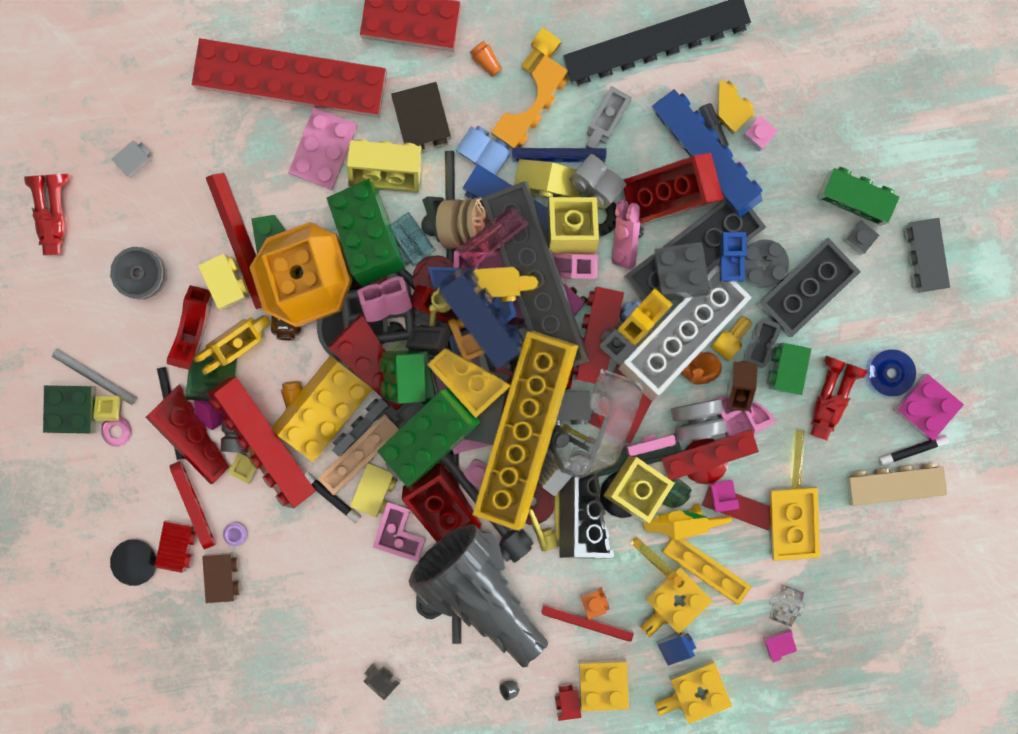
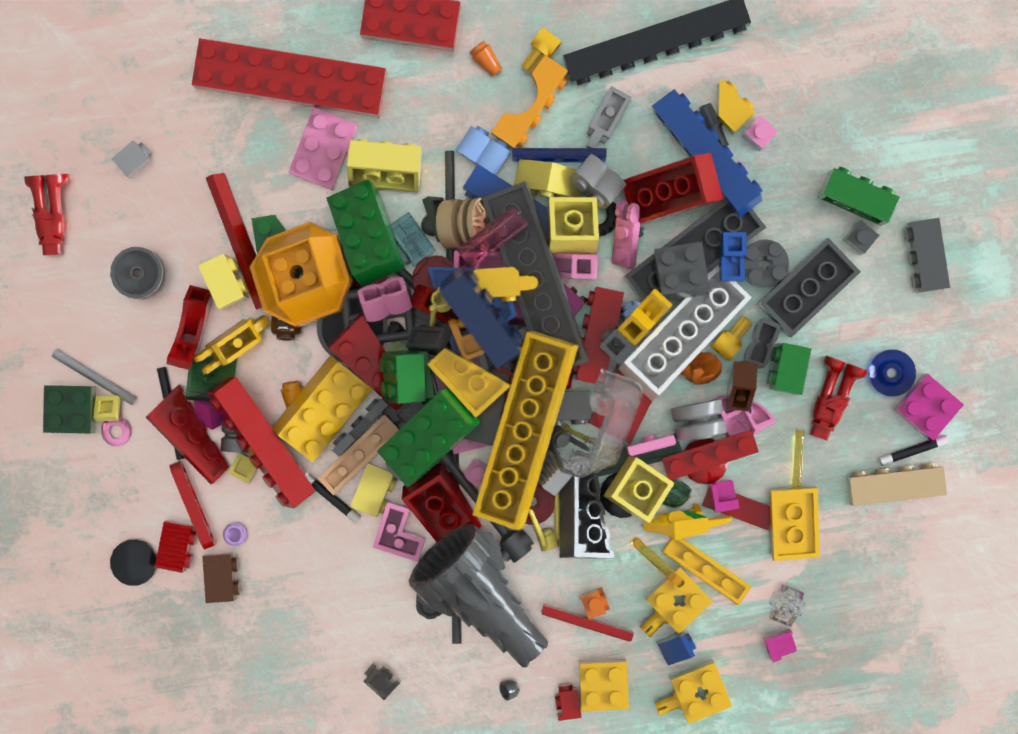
dark brown brick [391,82,451,151] -> none

